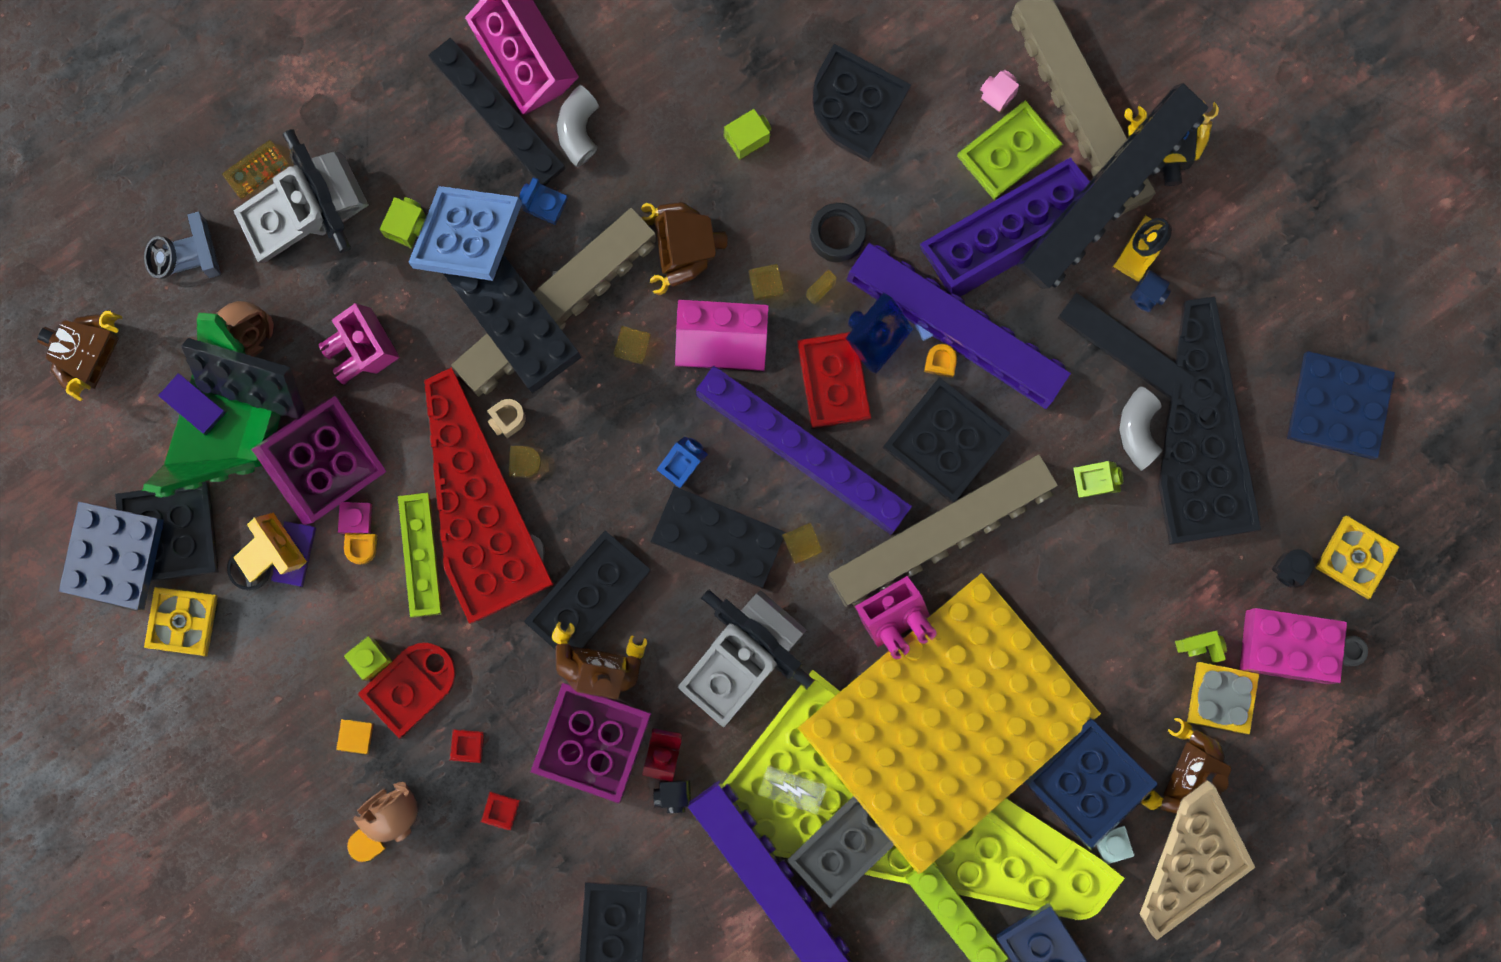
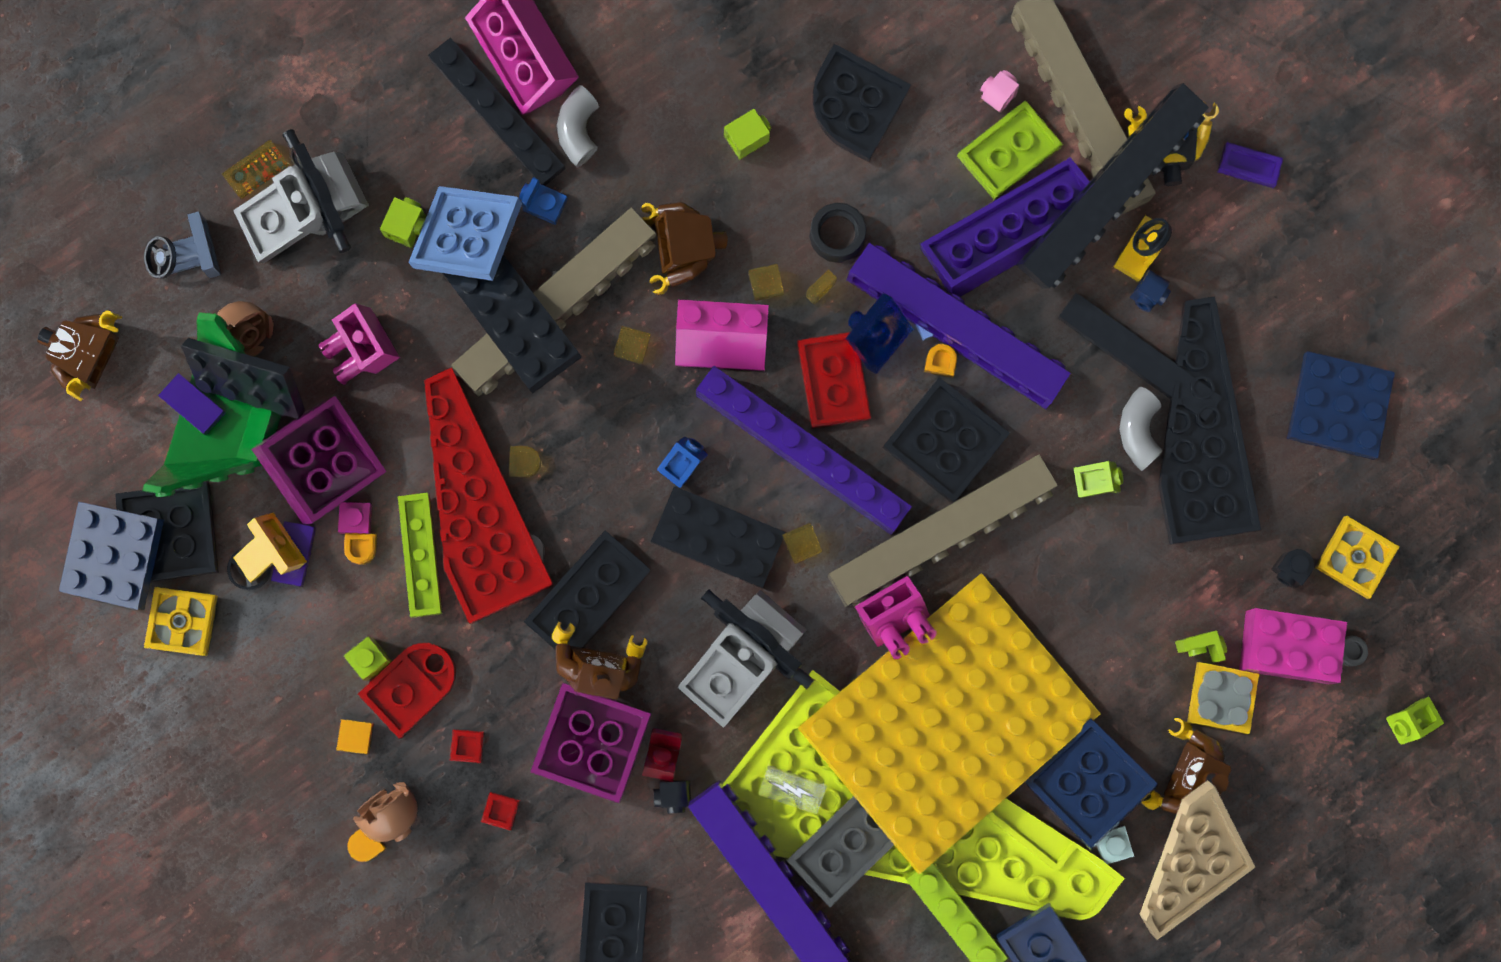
tan plate [487,399,526,439] -> none
none -> dark purple tile [1217,142,1284,188]
none -> lime bracket [1386,696,1444,744]

